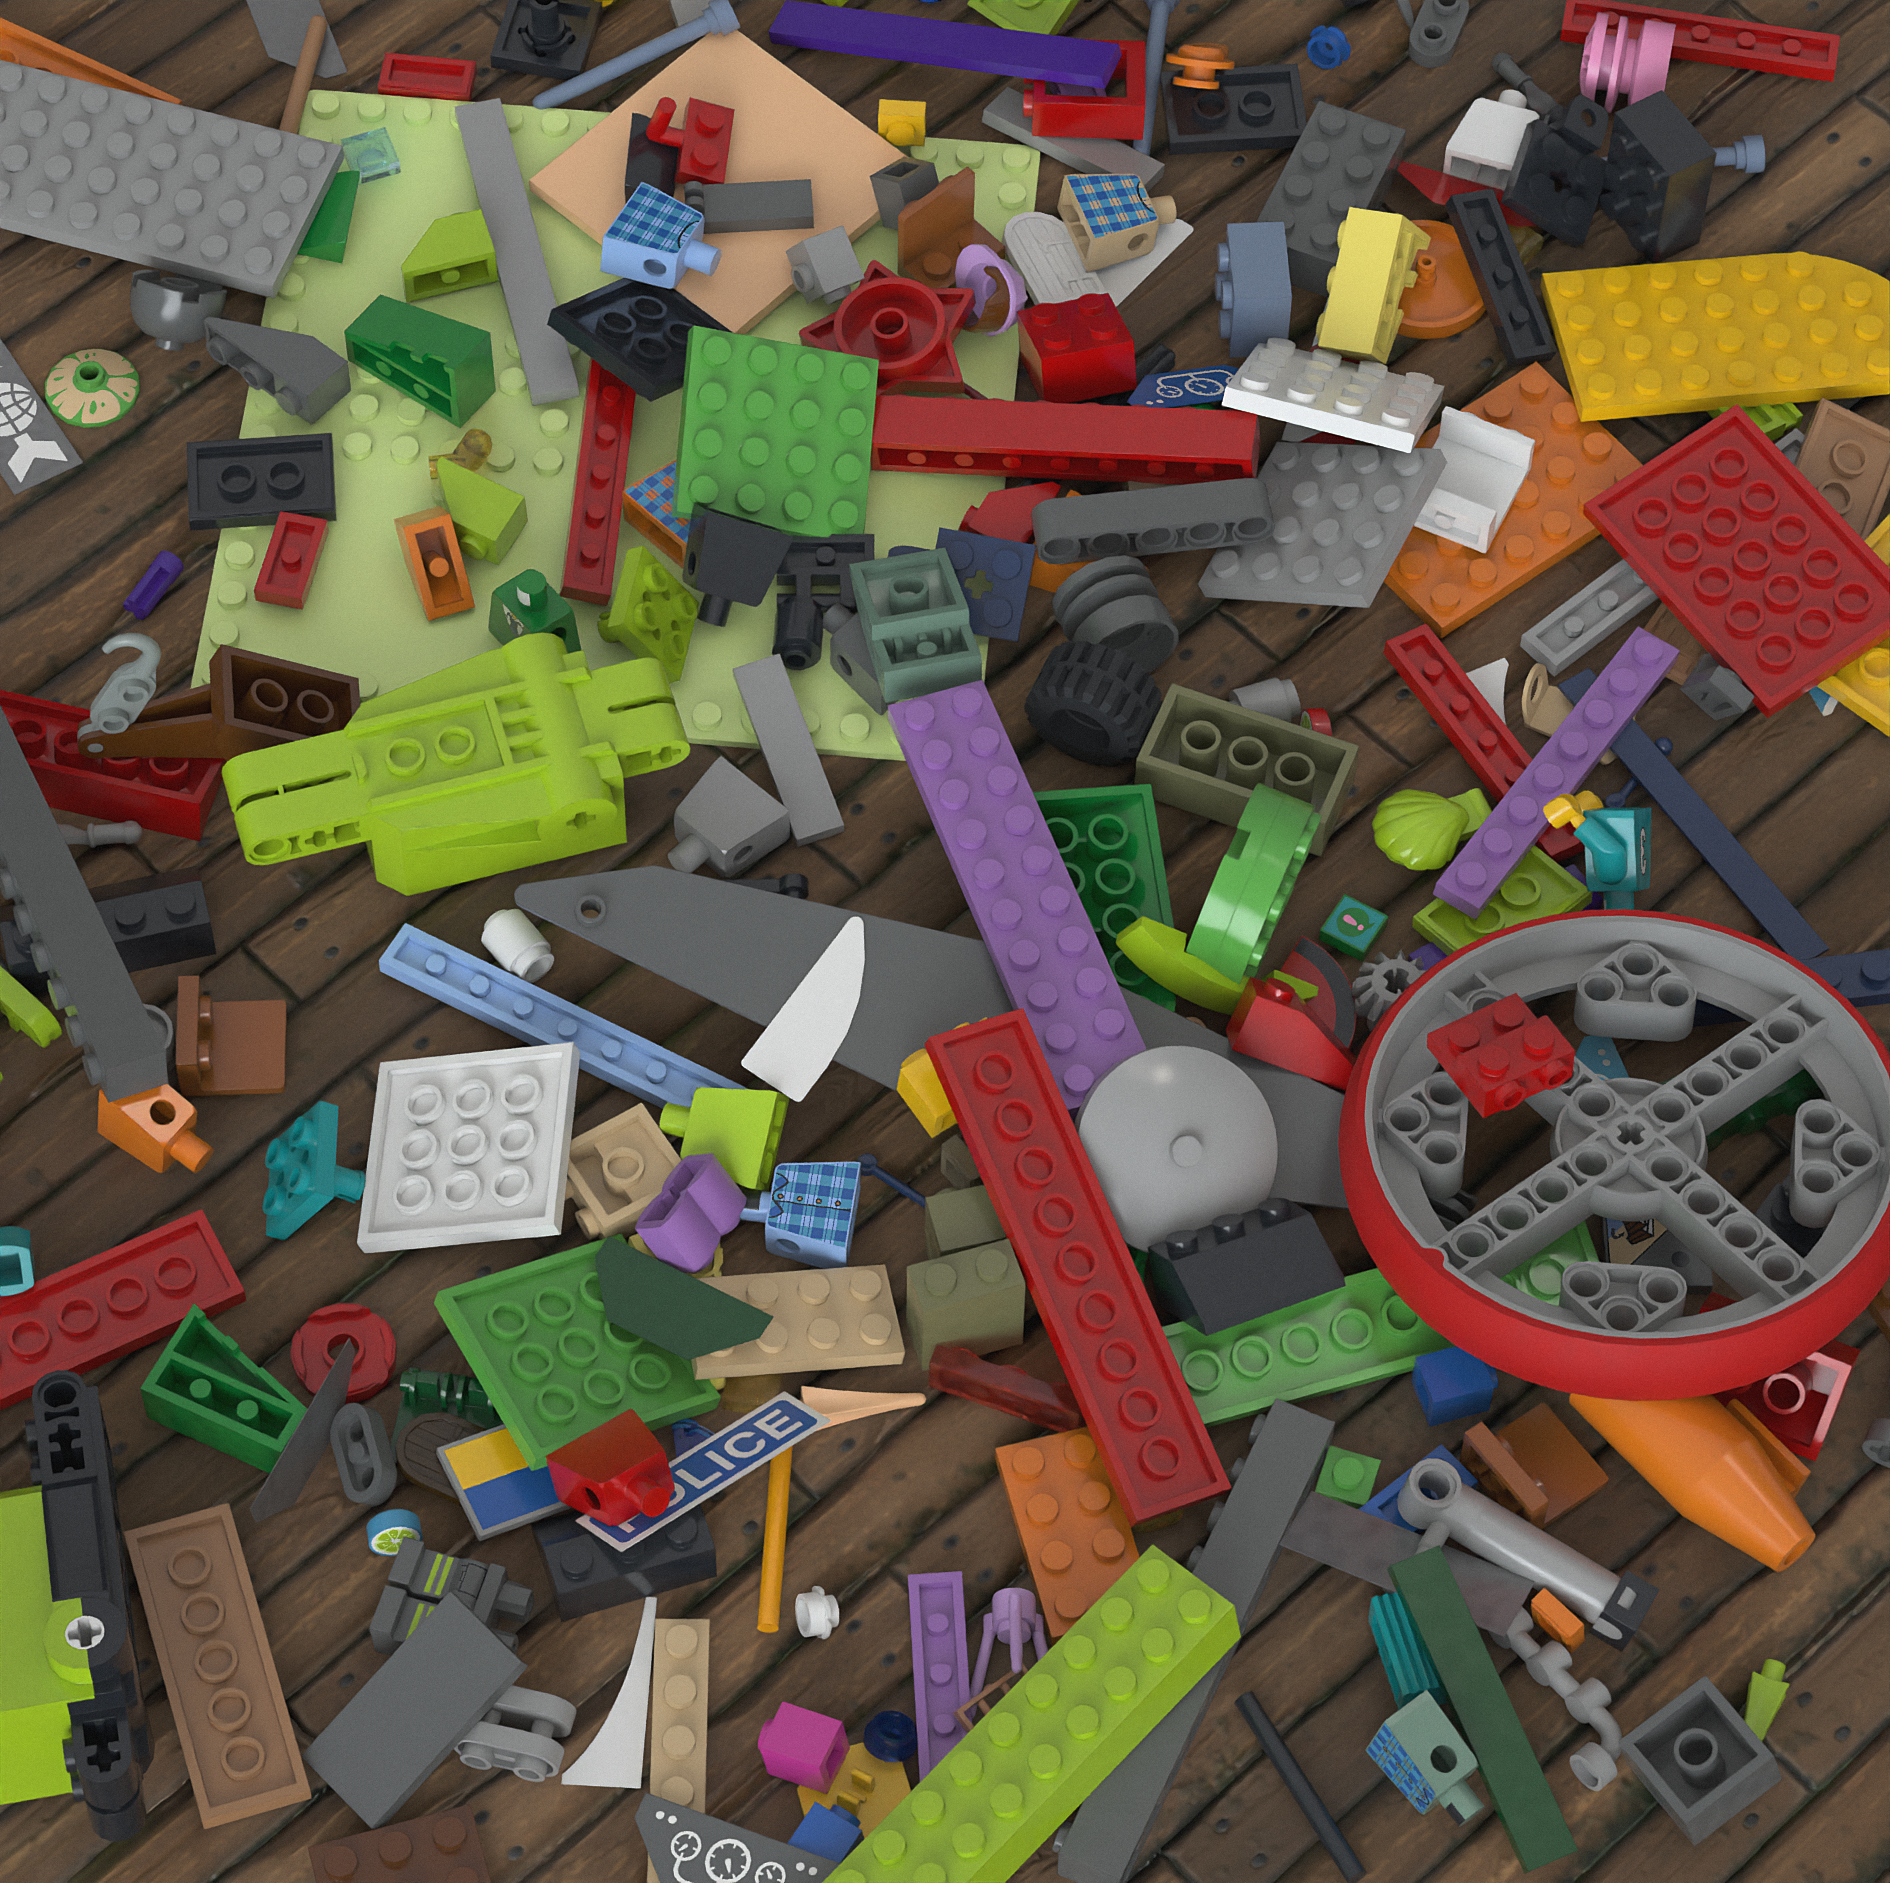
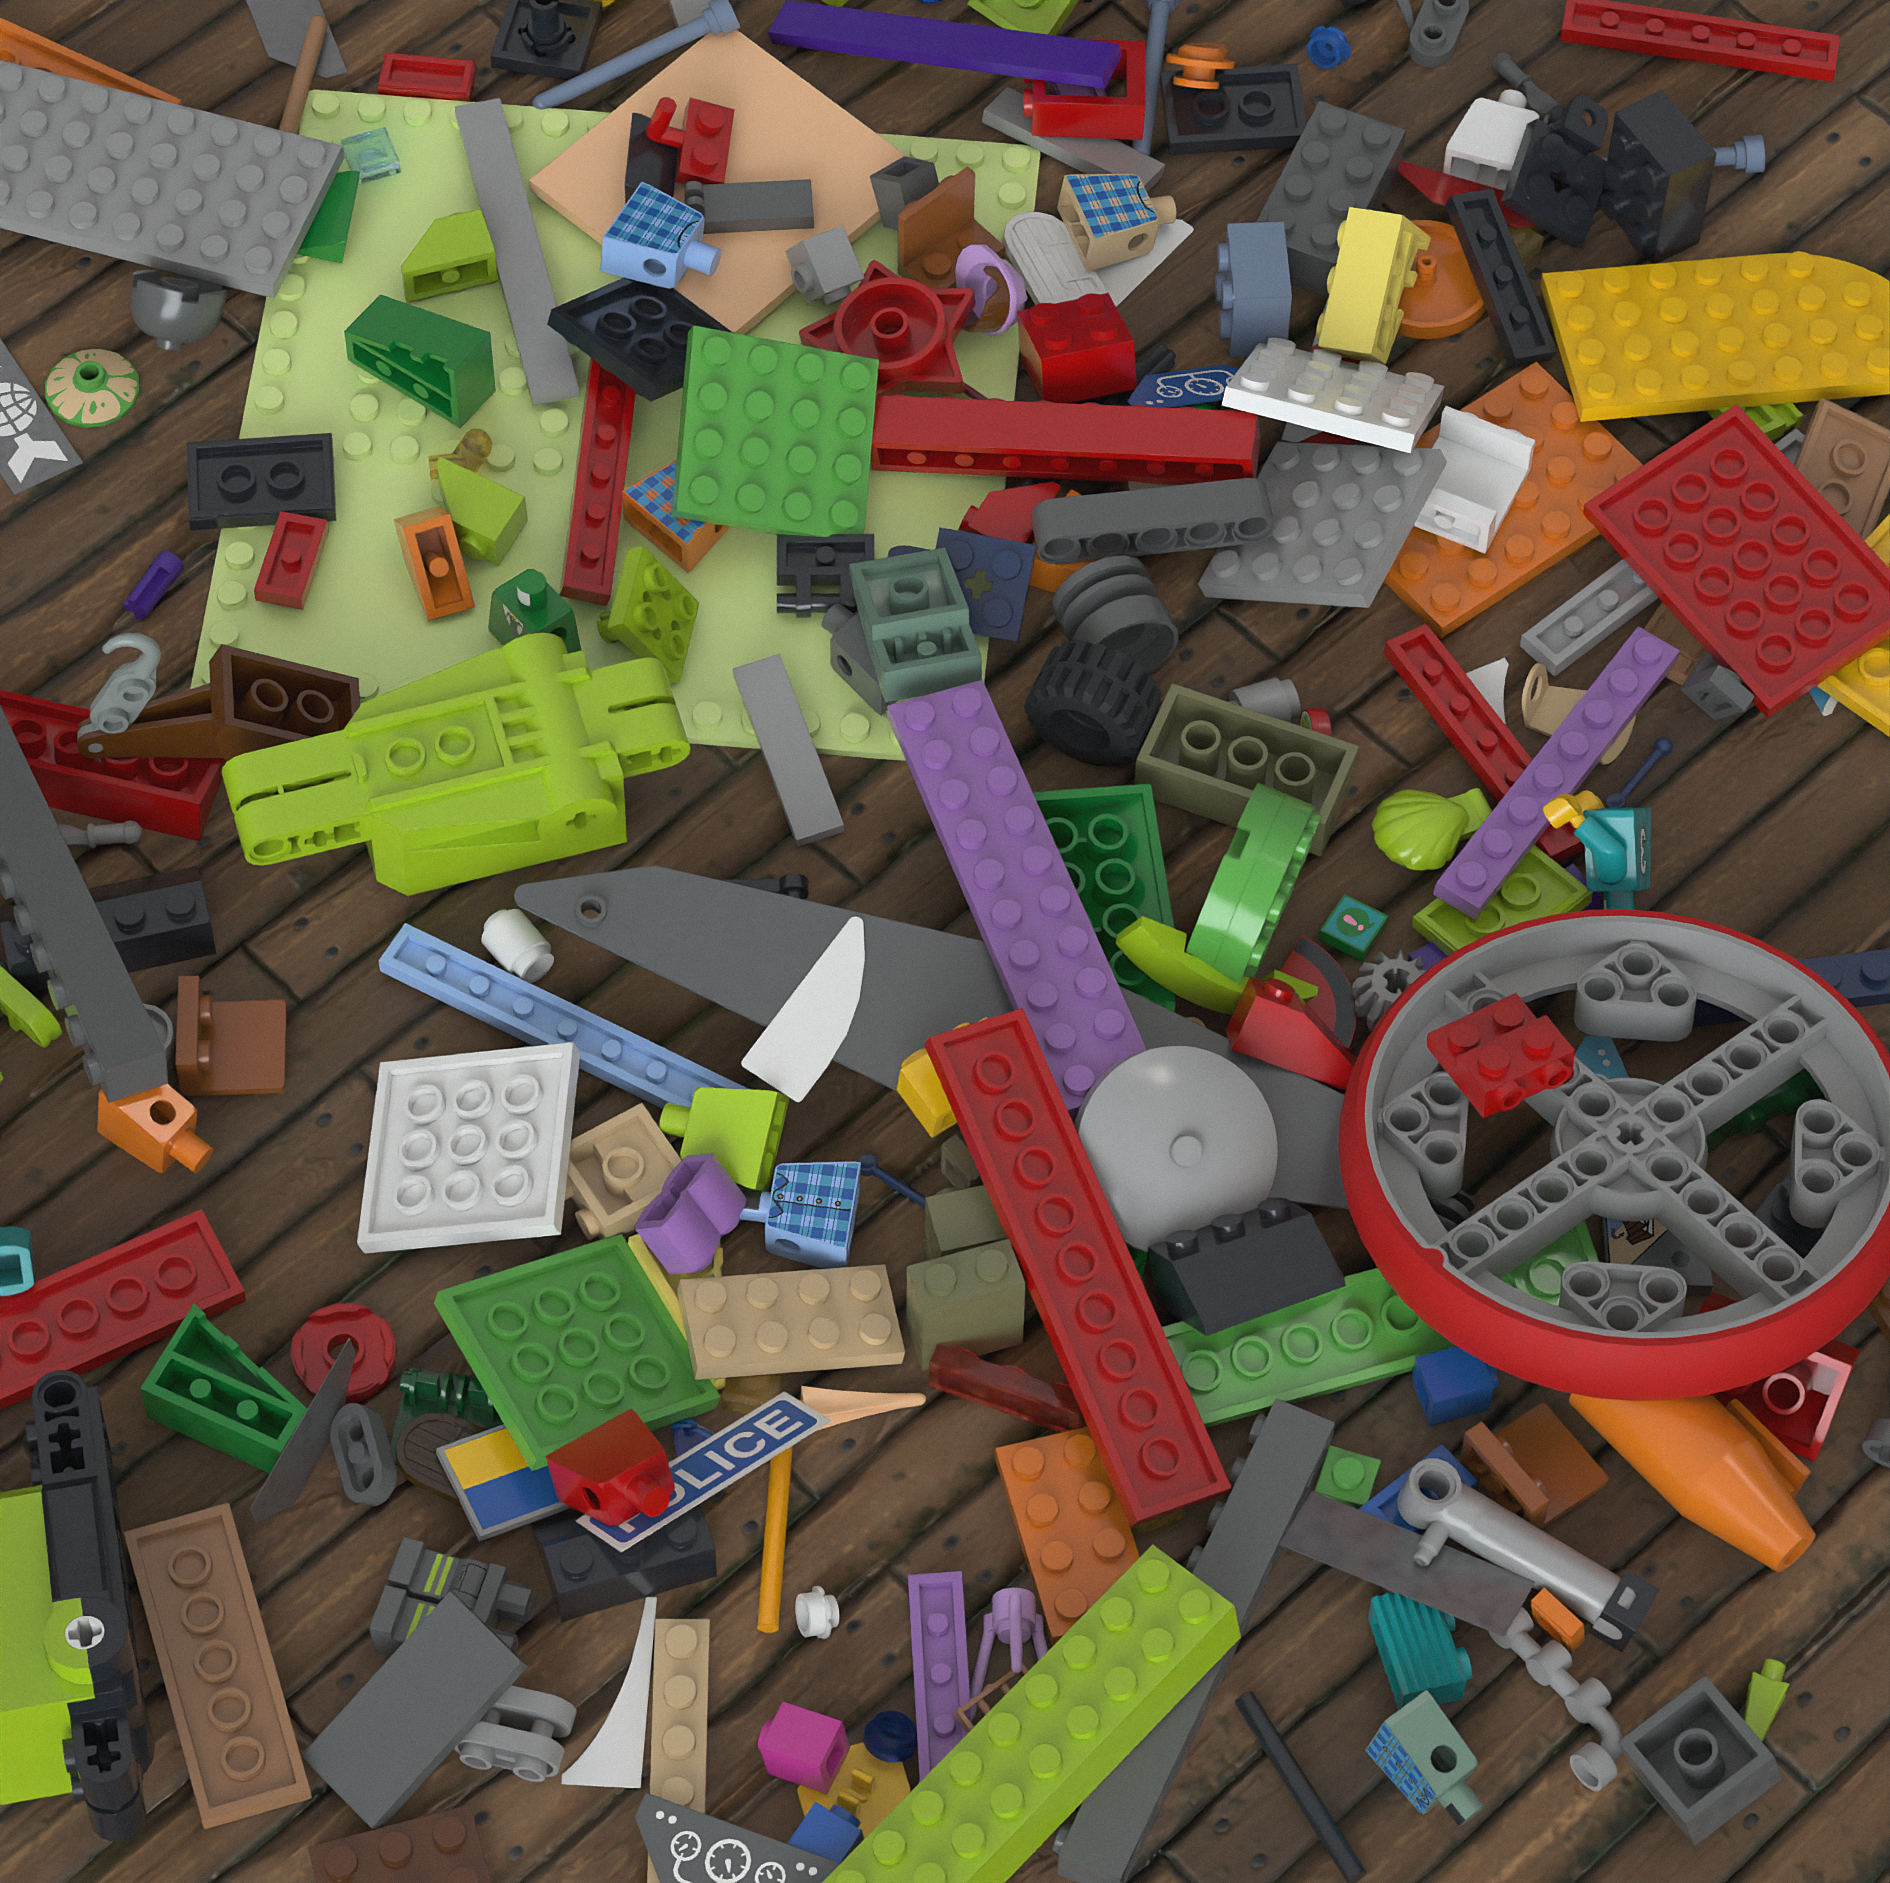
dark grey slope [204,316,351,425] -> none
teal plate [262,1100,366,1240] -> none
tile [366,1509,423,1556] -> none
dark green sticker [594,1236,774,1360] -> none
light grey torso [668,756,790,877] -> none
black torso [682,503,793,627] -> none
black brick [772,595,824,670] -> none
yellow plate [878,99,926,146] -> none
dark green tile [1387,1545,1578,1874] -> none
dark blue piece [1557,668,1829,960] -> none
bright pink wheel [1579,12,1676,113] -> none

